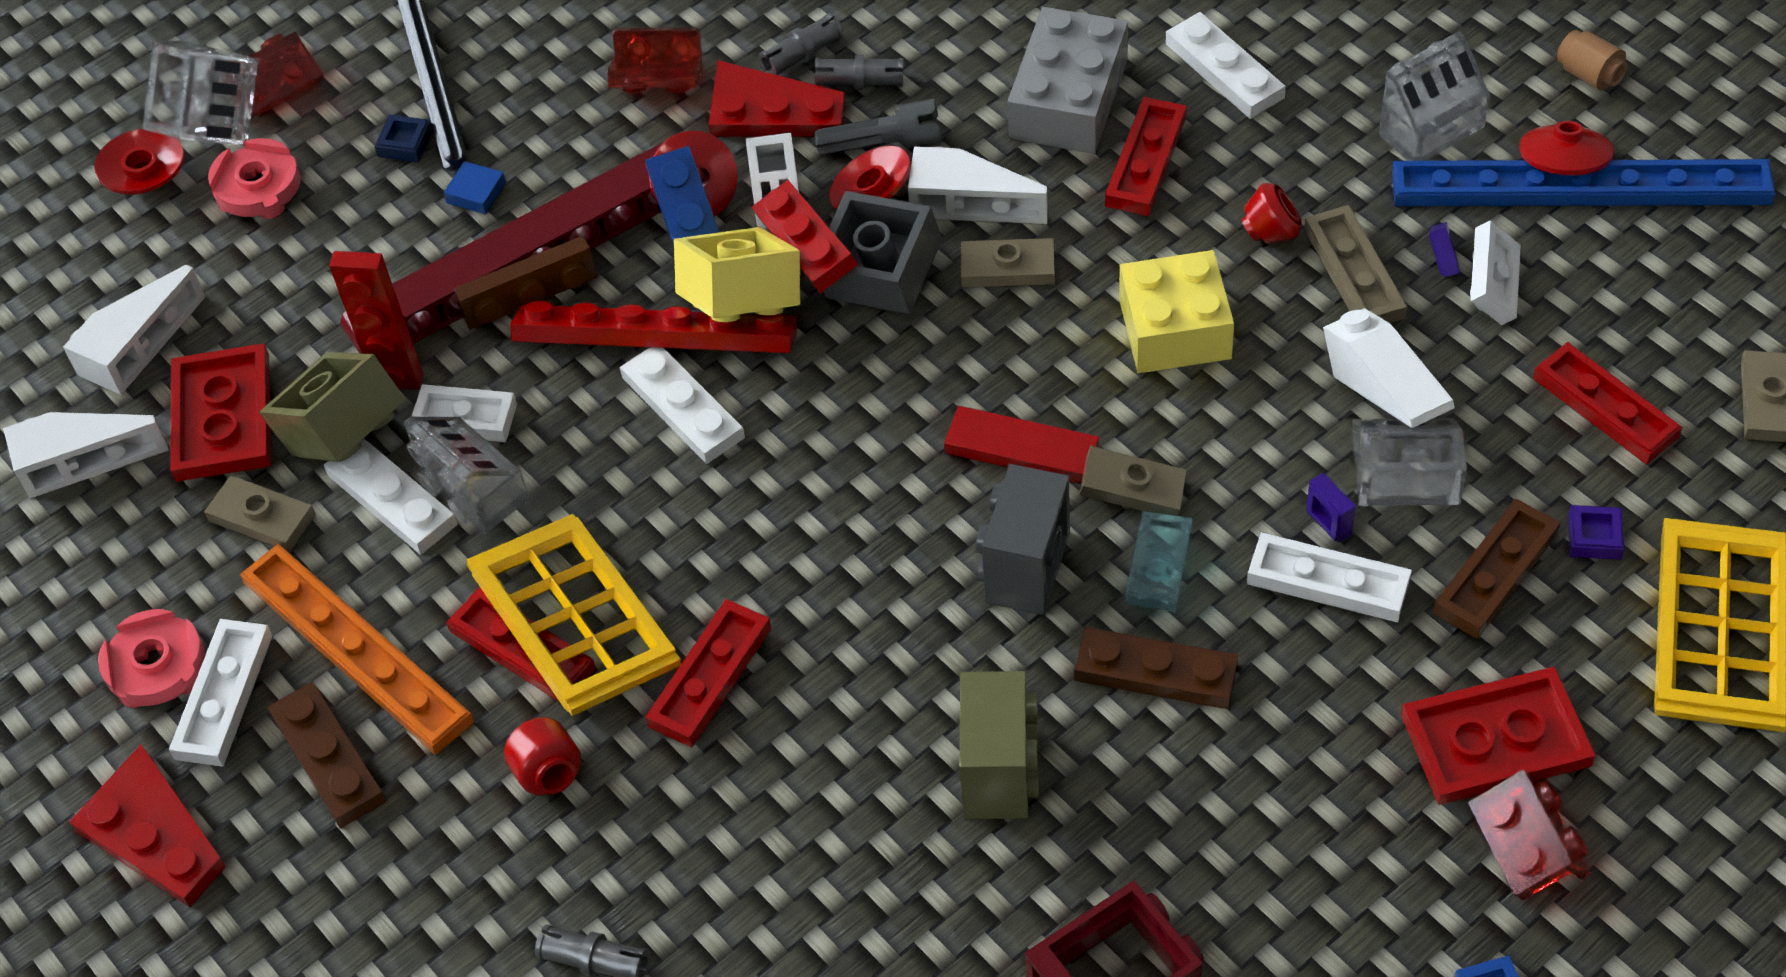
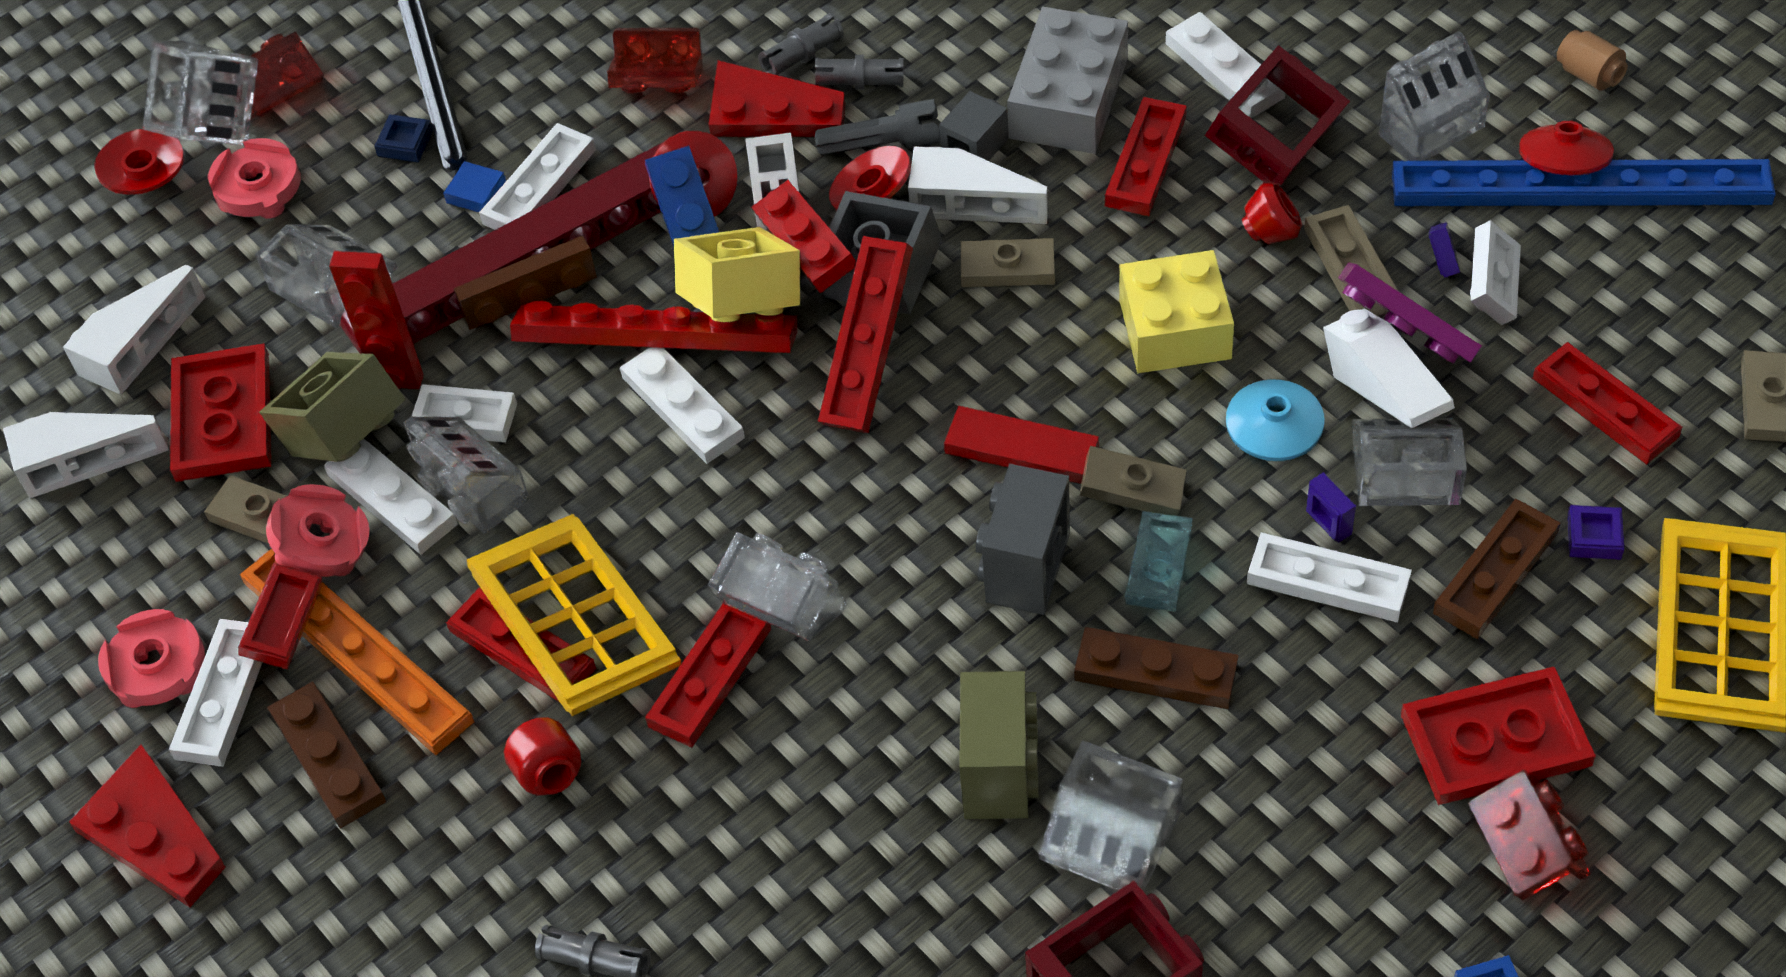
none -> red tile [238,563,322,670]
none -> clear slope [255,224,398,328]
none -> coral plate [266,484,369,577]
none -> white plate [479,123,596,230]
none -> clear slope [708,532,847,641]
none -> red plate [818,236,913,433]
none -> dark grey brick [939,91,1009,161]
none -> clear slope [1039,740,1184,892]
none -> dark red window [1204,45,1350,187]
none -> medium azure dish [1226,379,1325,461]
none -> magenta plate [1338,262,1482,364]

